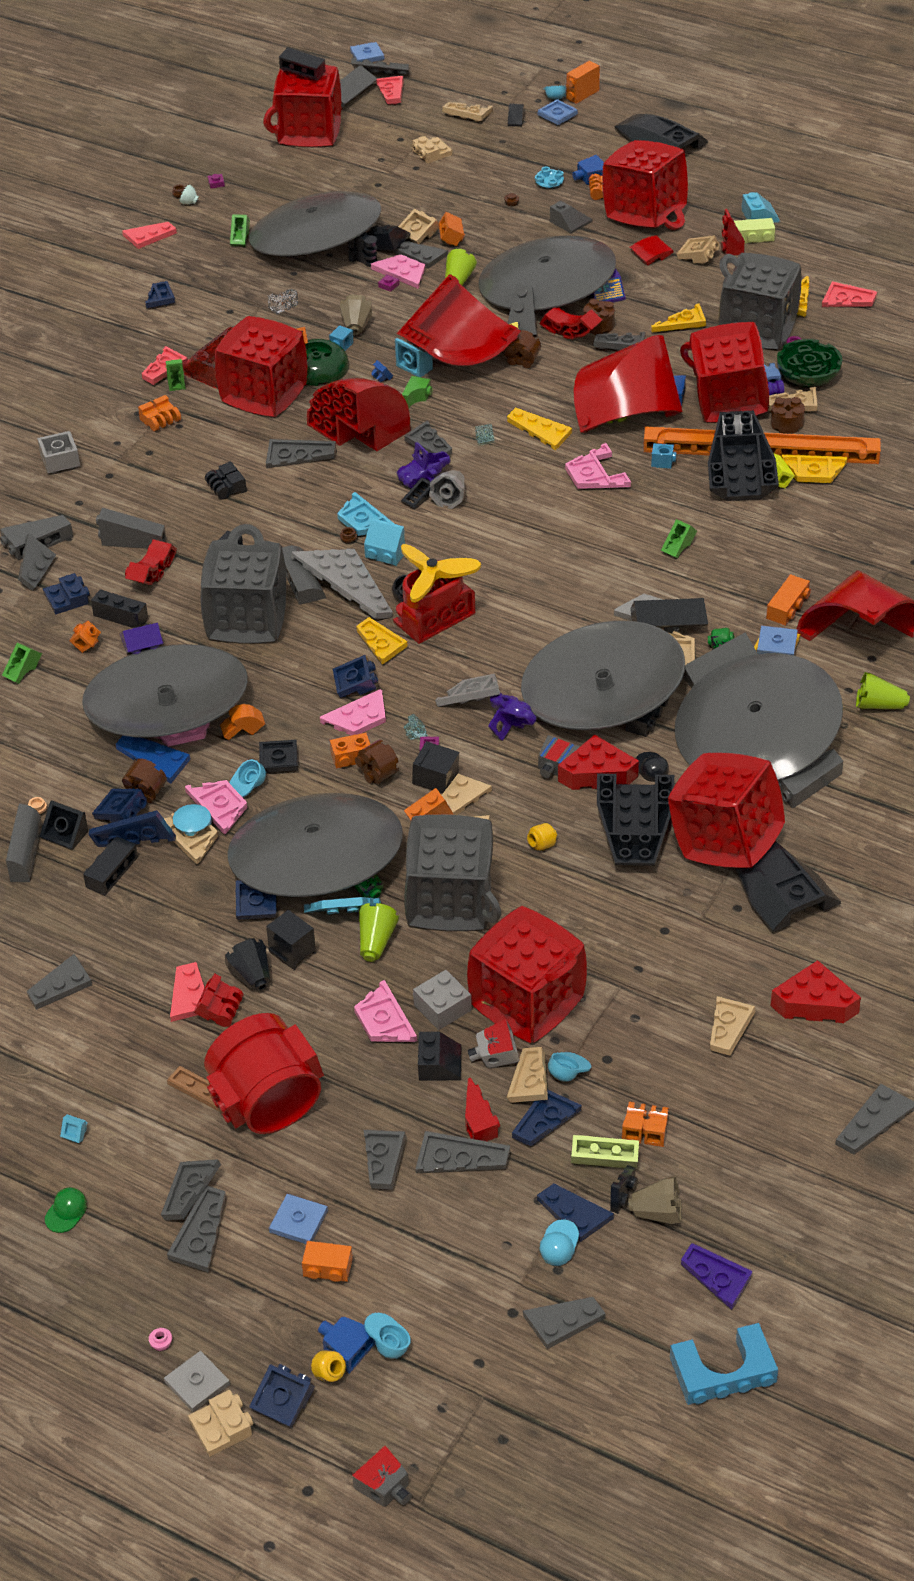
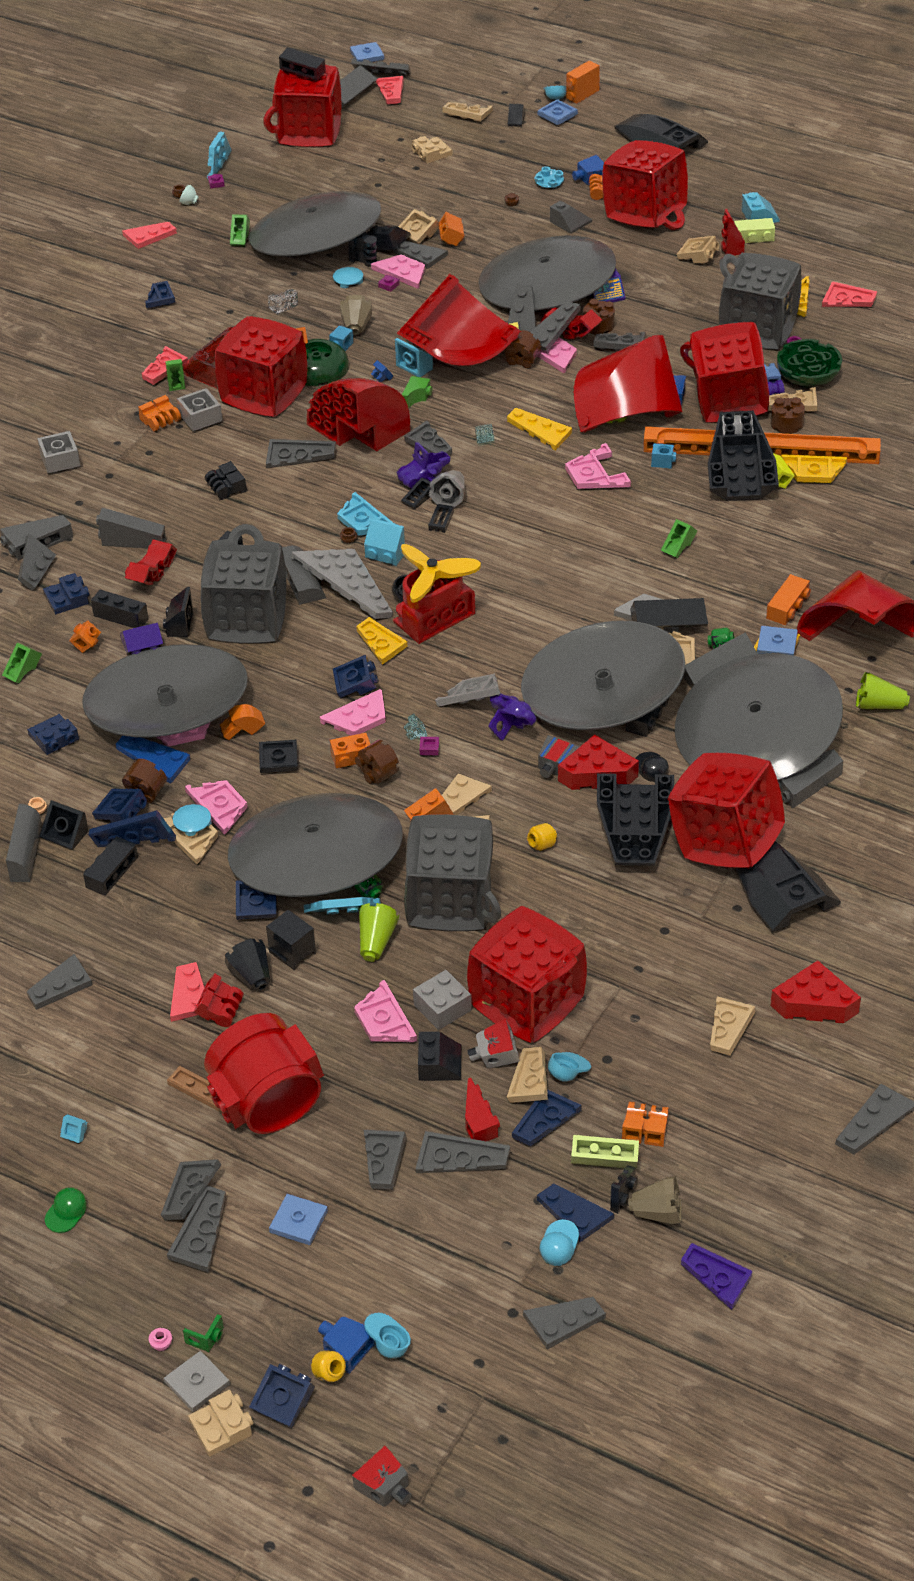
medium azure cap [230,759,266,797] -> none
orange brick [302,1241,353,1282] -> none
black piece [412,741,460,793] -> none
lime cone [445,249,477,285] -> none
red slope [630,235,673,266] -> none
yellow wing [651,304,706,332] -> none
dark azure arch [670,1323,778,1405] -> none
none -> dark blue plate [27,714,79,755]
none -> black slope [163,587,194,638]
none -> light grey brick [177,388,222,431]
none -> green bracket [183,1314,224,1353]
none -> medium azure wing [207,132,231,180]
none -> medium azure dish [333,267,363,288]
none -> black tile [428,504,454,533]
none -> dark grey wing [530,301,581,352]
none -> bright pink wing [537,338,577,373]

